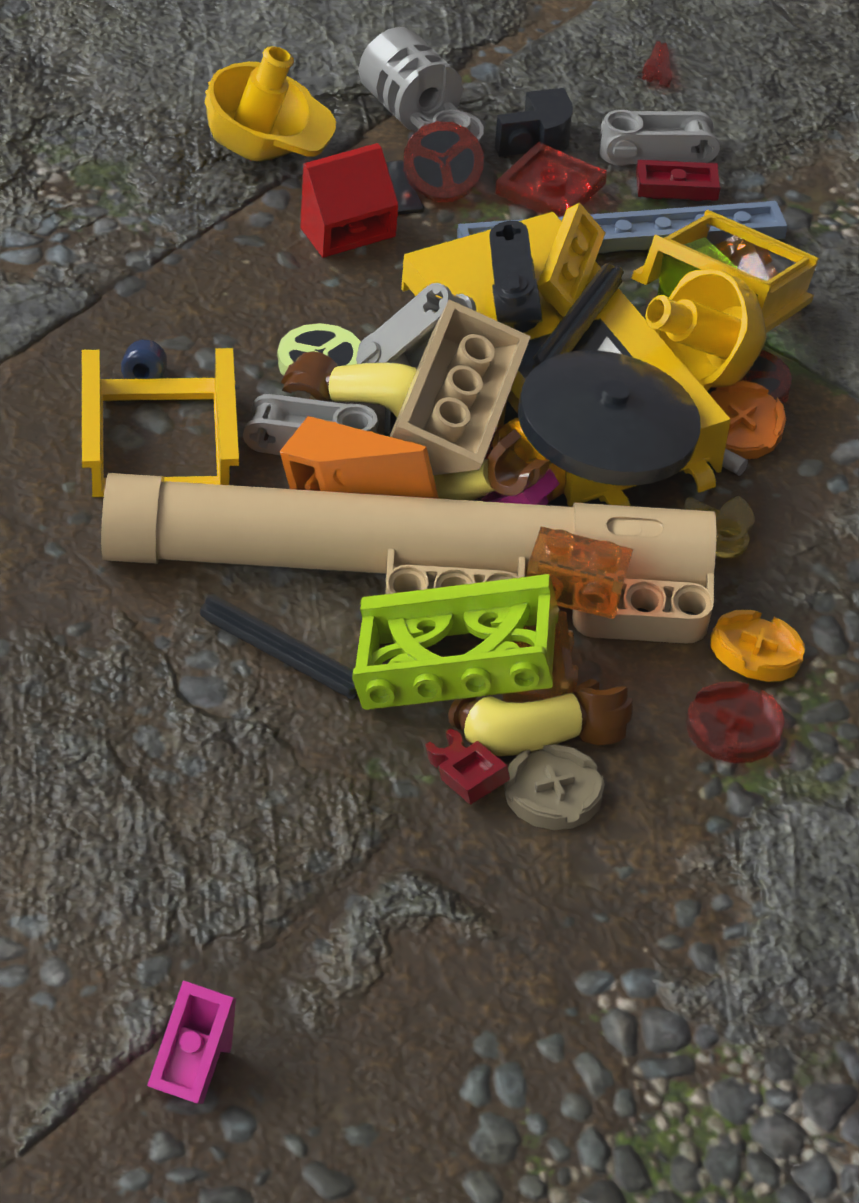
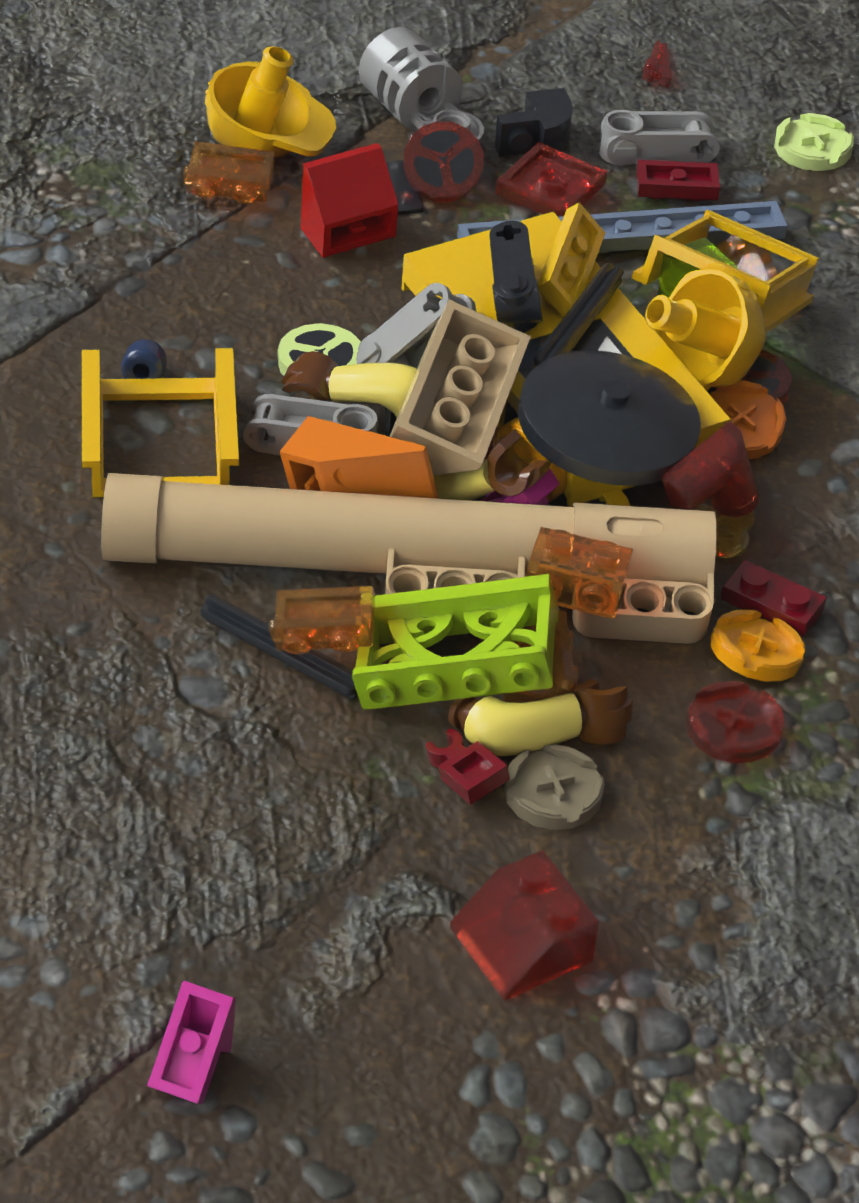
none -> clear orange bracket [183,141,275,204]
none -> clear orange bracket [269,586,375,654]
none -> clear red slope [450,850,599,1001]
none -> clear red brick [662,422,760,517]
none -> dark red plate [721,560,827,637]
none -> yellowish green tile [774,113,854,171]

